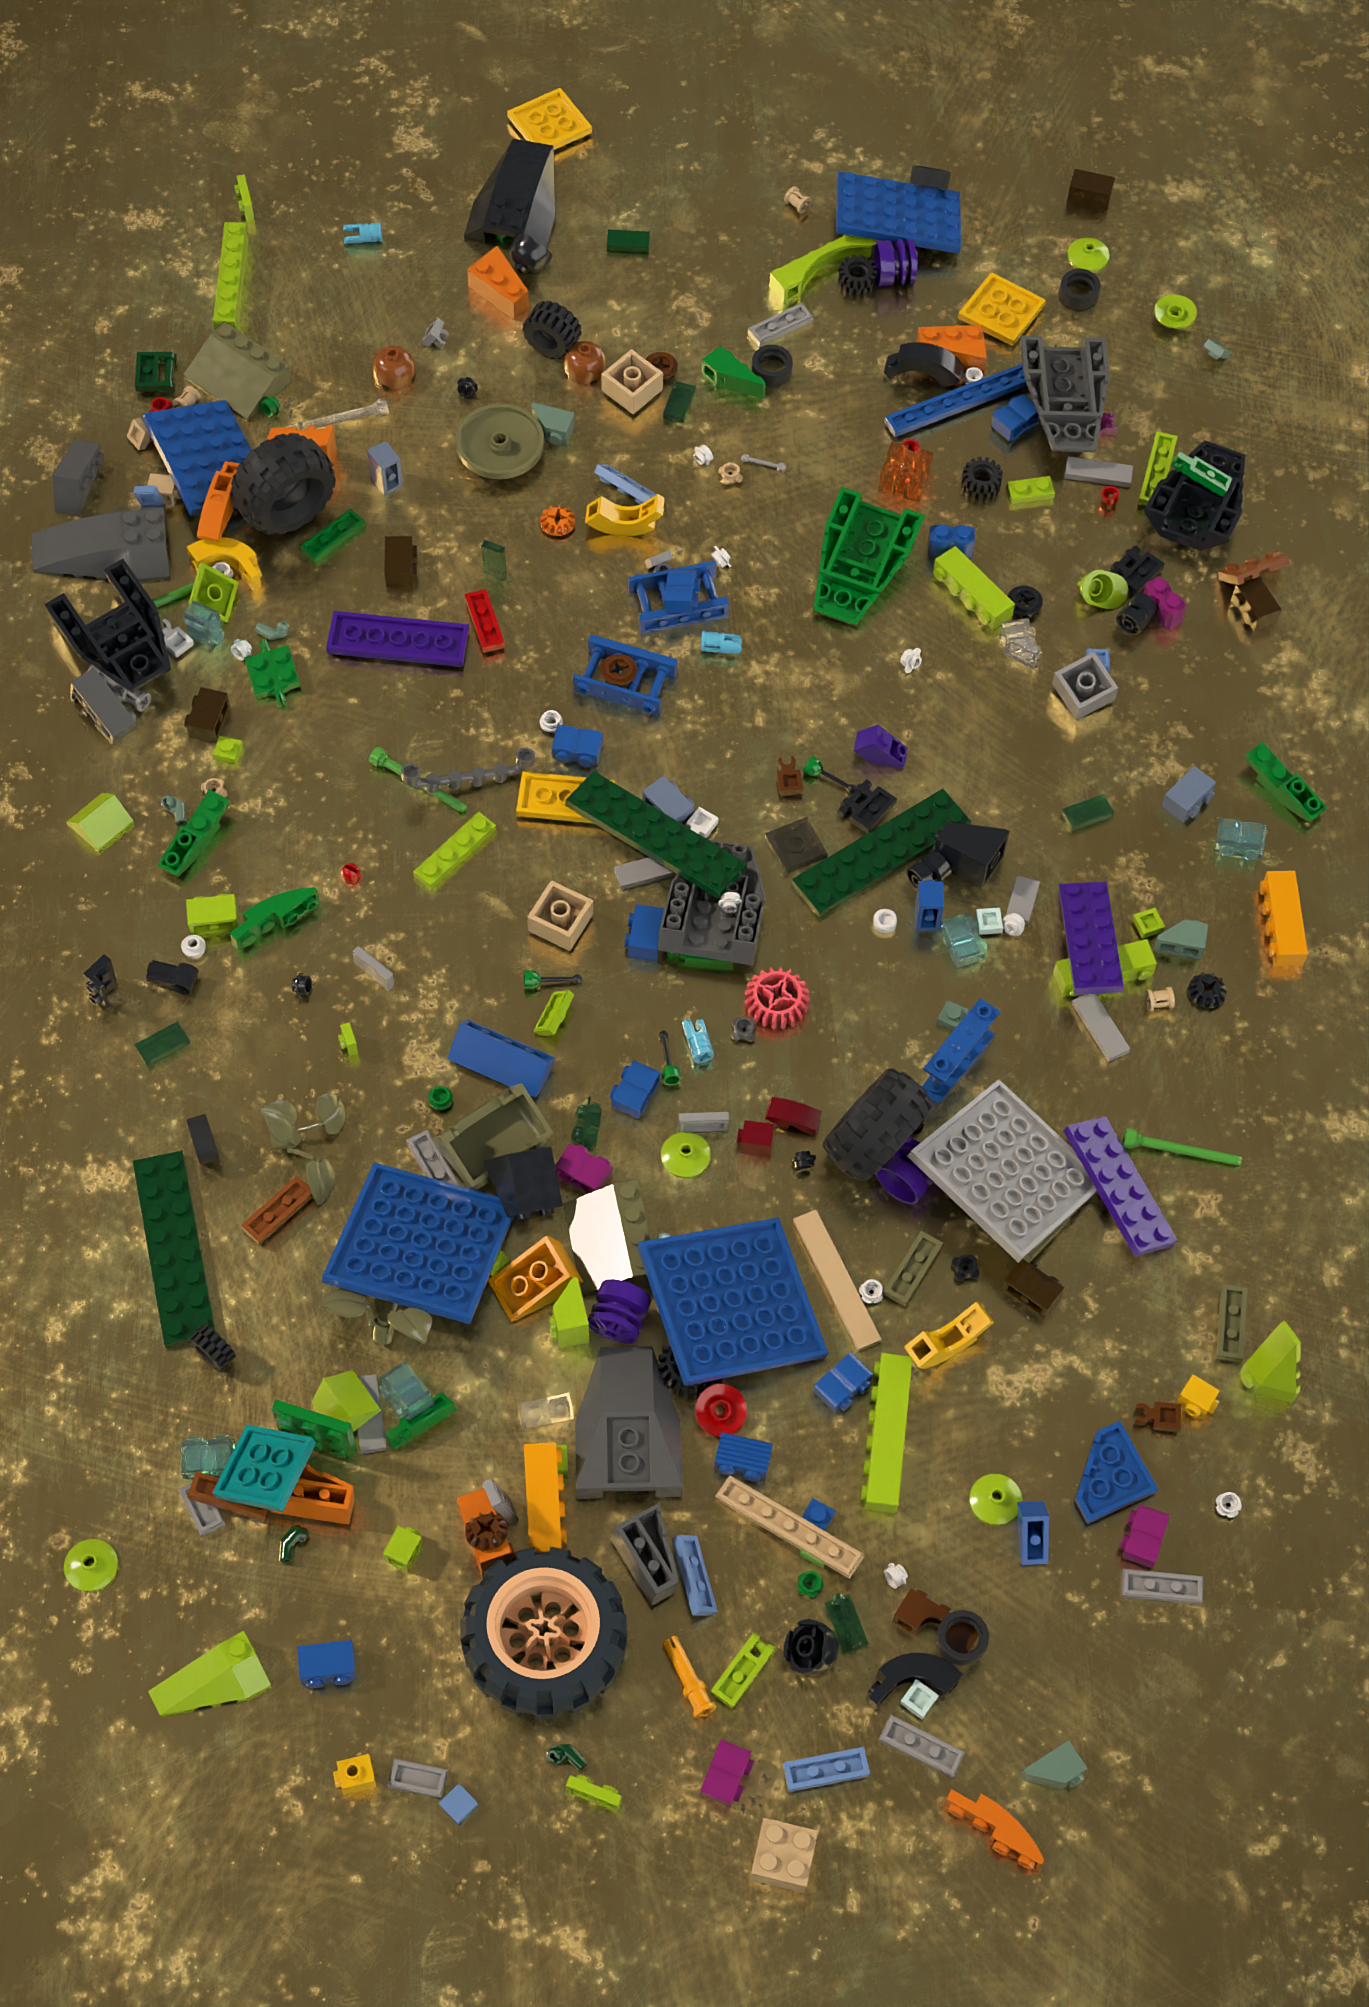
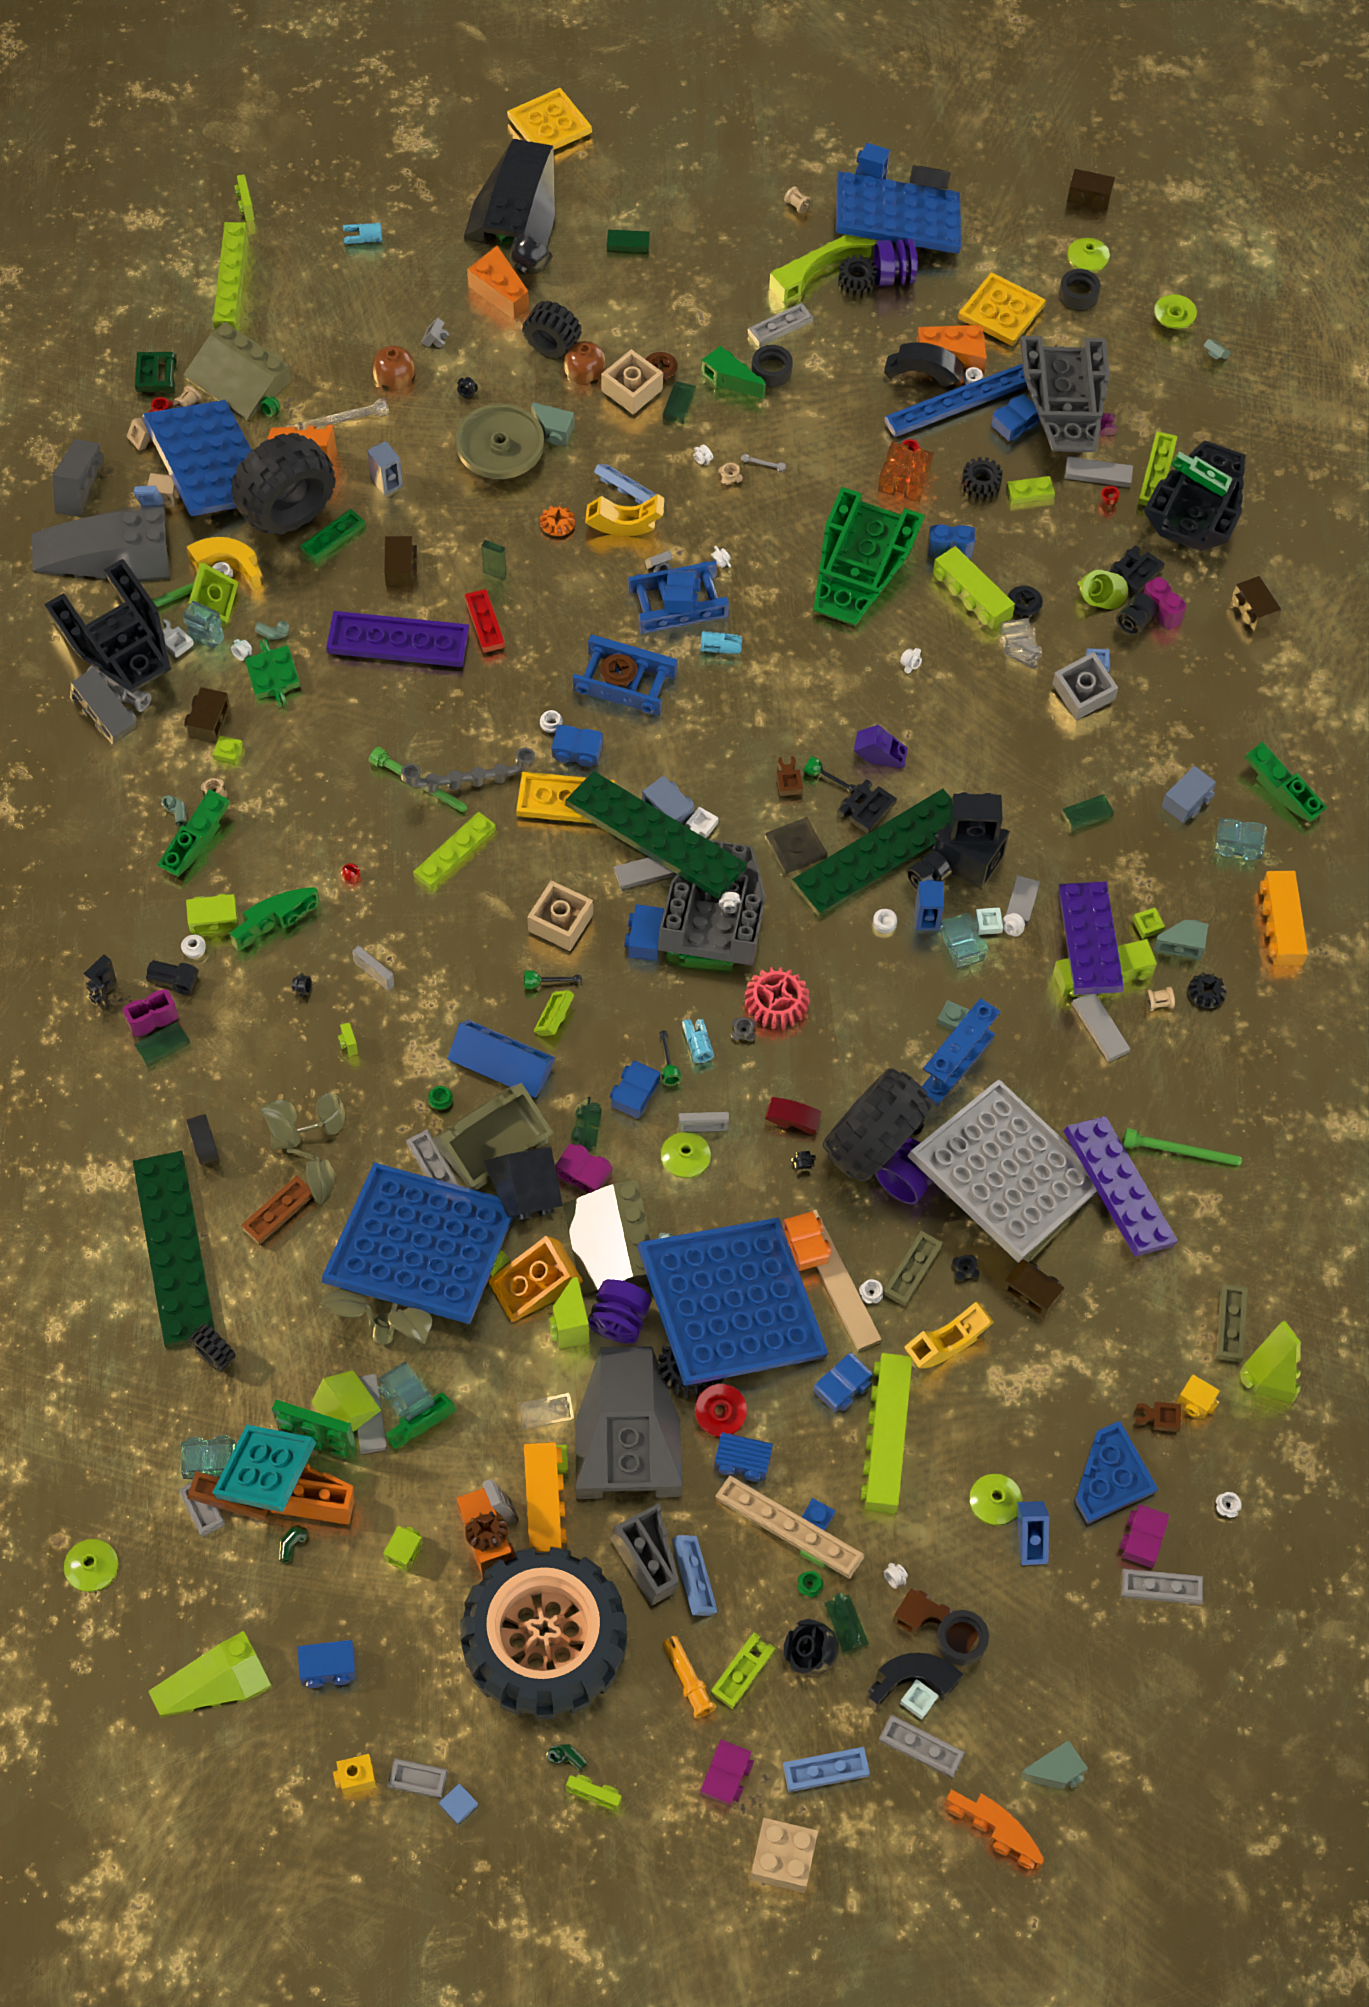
lime slope [67,793,134,852] -> none
orange slope [197,461,239,542] -> none
dark red brick [737,1120,774,1157] -> none
dark orange wing [1218,551,1289,585] -> none
none -> magenta brick [122,989,179,1037]
none -> orange brick [783,1211,832,1271]
none -> blue brick [855,143,890,180]
none -> black brick [949,792,1003,844]

